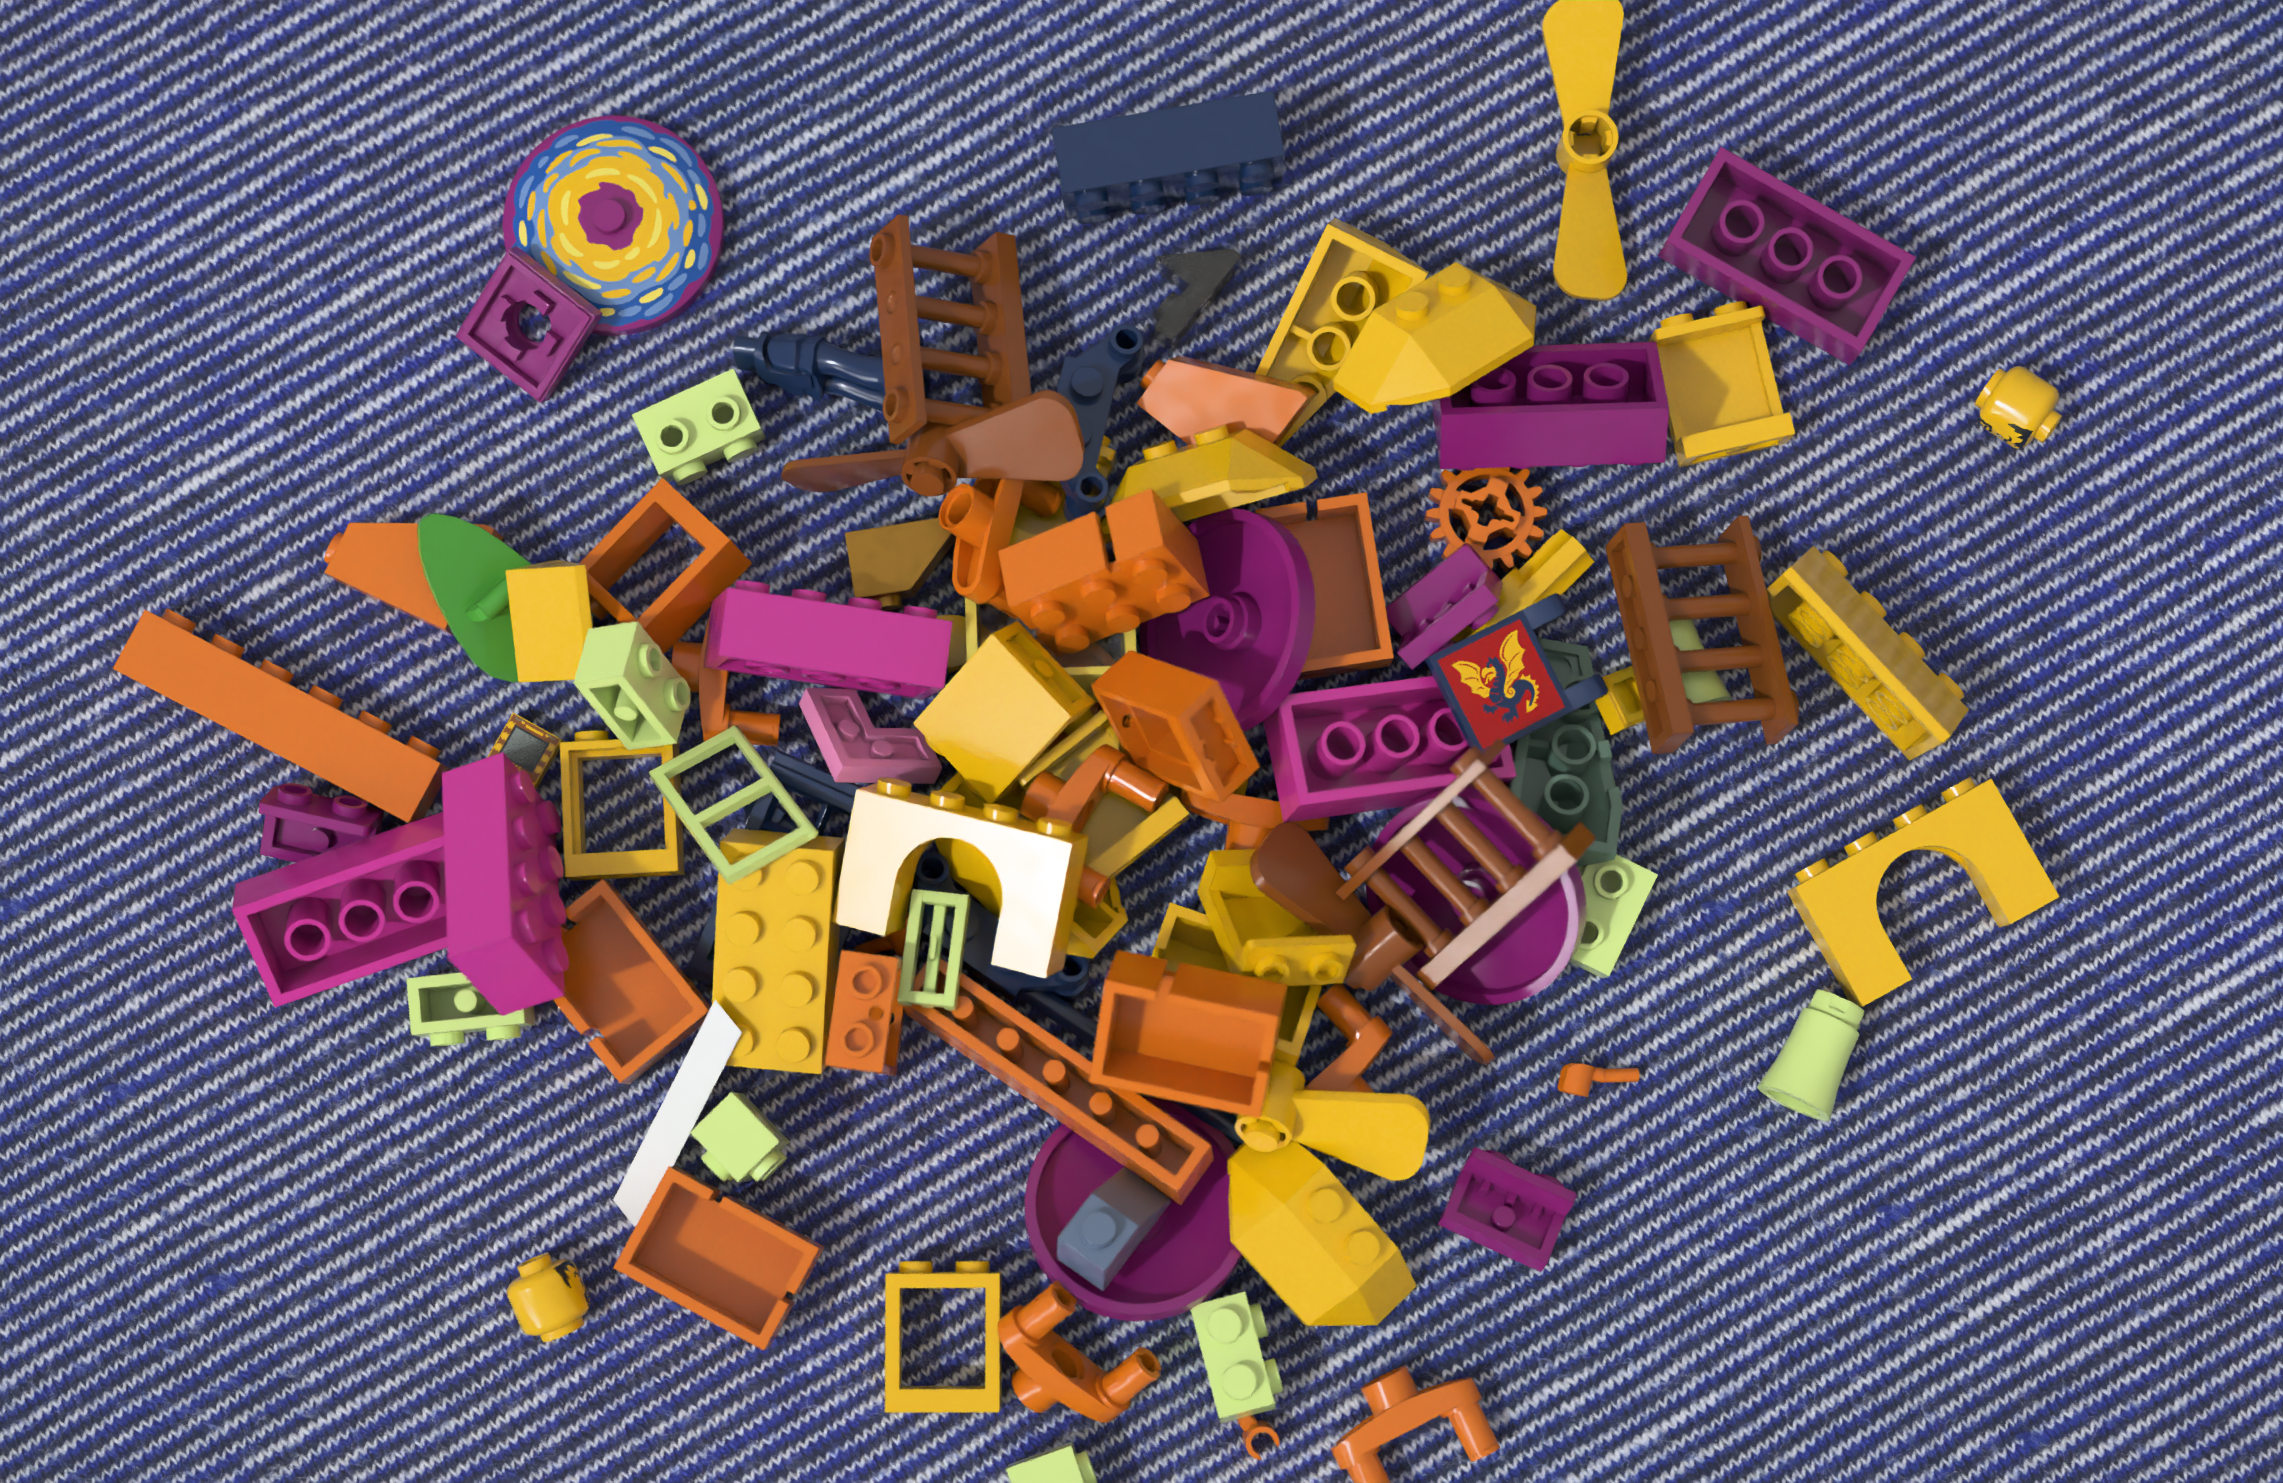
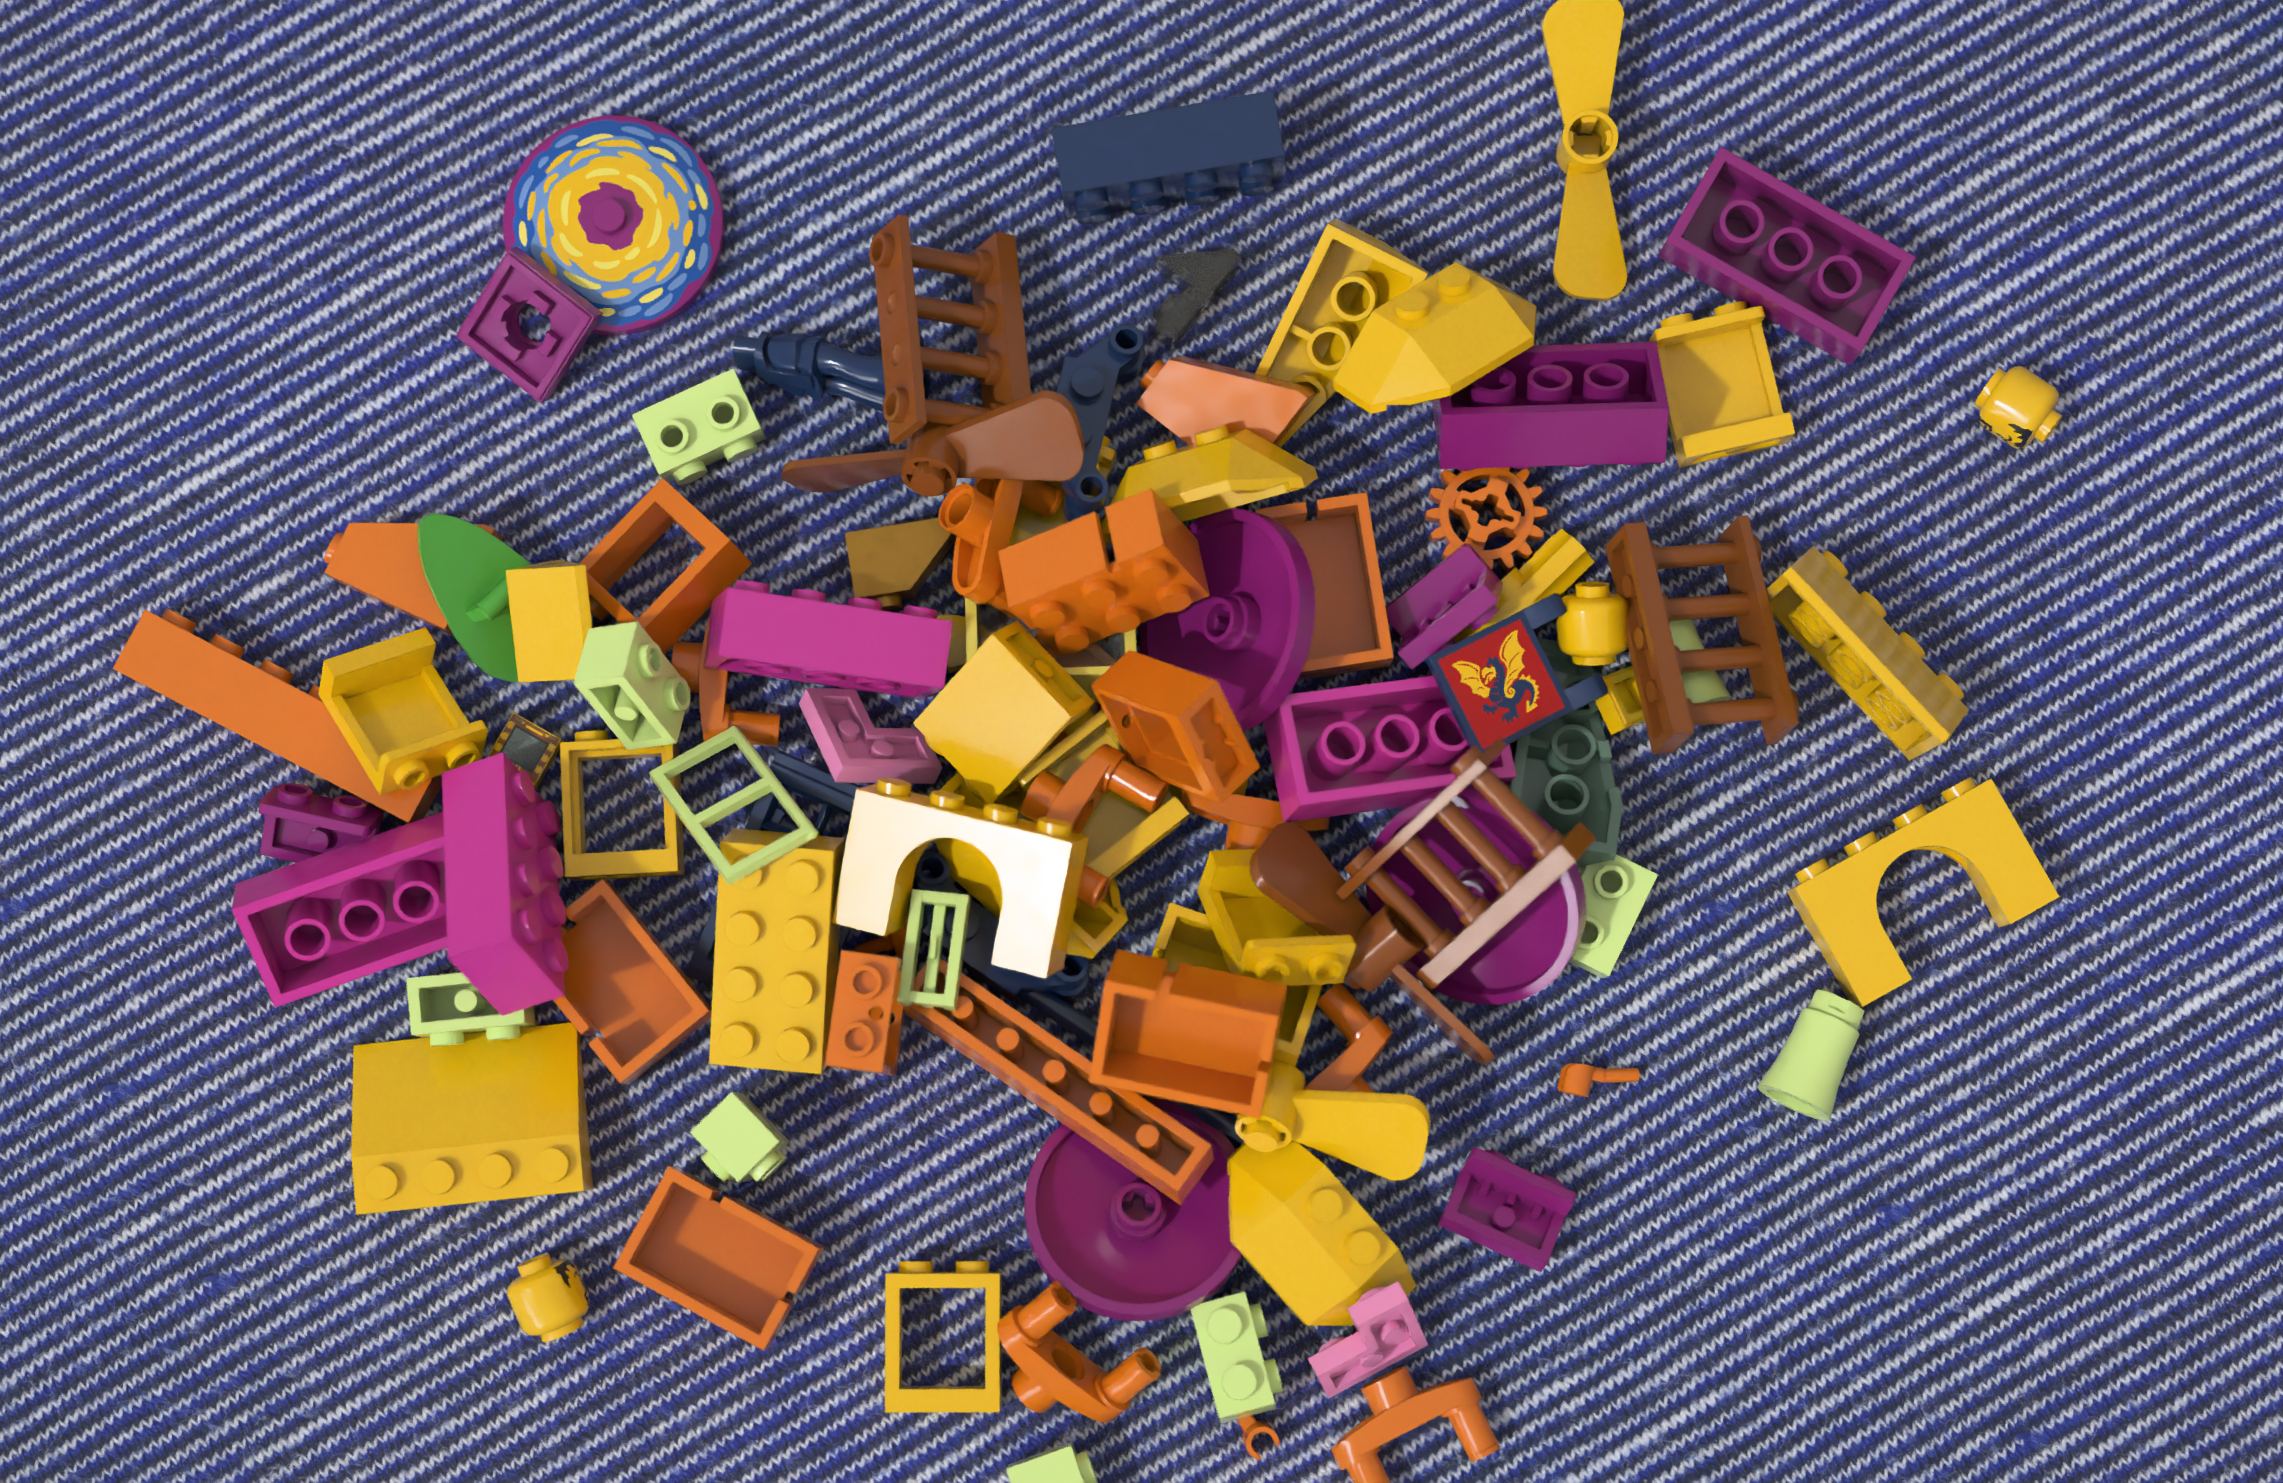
white sticker [613,1000,742,1227] -> none
sand blue slope [1057,1167,1171,1291] -> none
none -> yellow panel [318,627,488,796]
none -> yellow slope [351,1023,594,1215]
none -> bright pink plate [1308,1282,1428,1399]
none -> yellow head [1556,581,1628,666]

